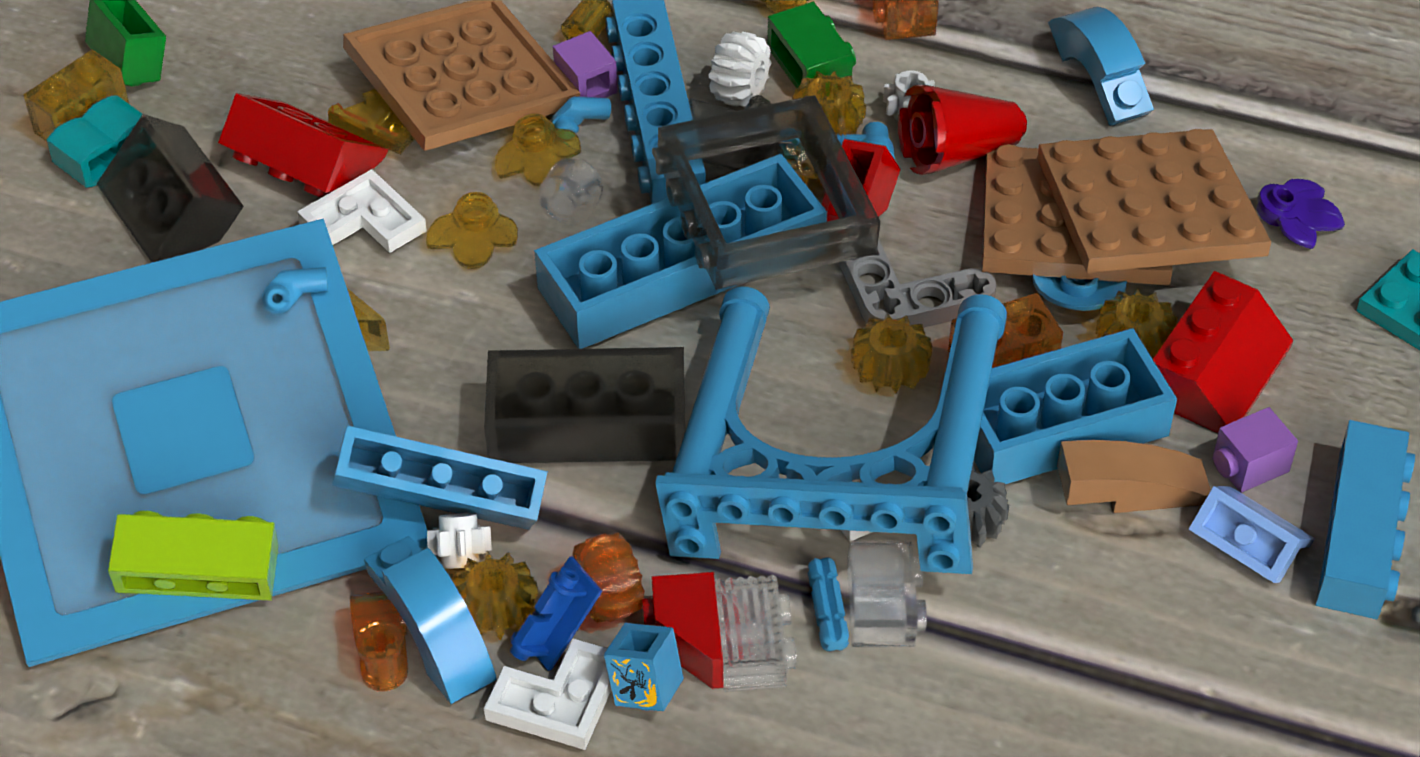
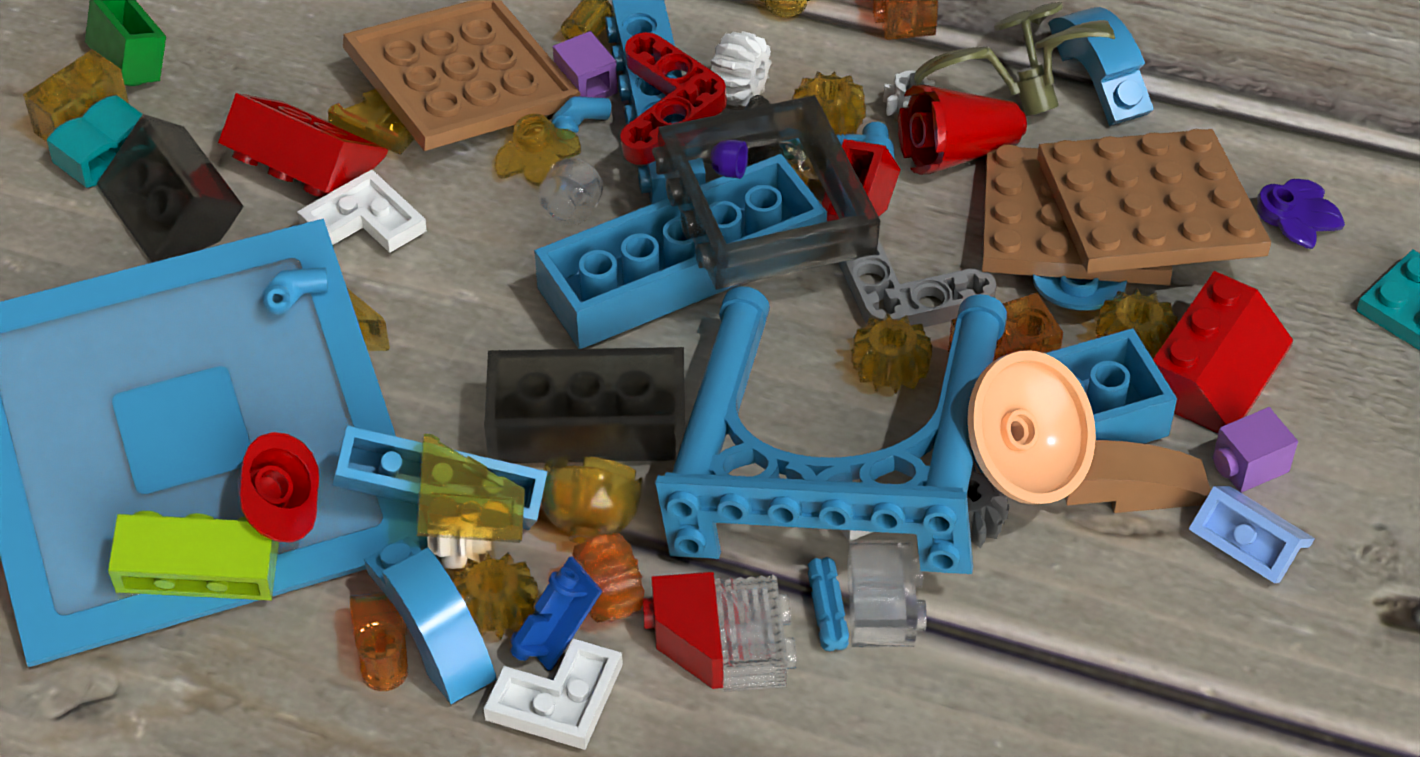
clear yellow plate [426,192,518,270] -> none
dark azure brick [604,623,684,711] -> none
green brick [767,1,856,101] -> none
dark azure brick [1316,420,1415,620] -> none
none -> red piece [237,432,319,543]
none -> clear yellow wing [416,434,525,543]
none -> clear yellow cylinder [541,456,643,545]
none -> red beam [620,32,727,165]
none -> dark purple hinge [710,139,748,179]
none -> olive plant [914,2,1115,116]
none -> light nougat dish [967,350,1096,505]

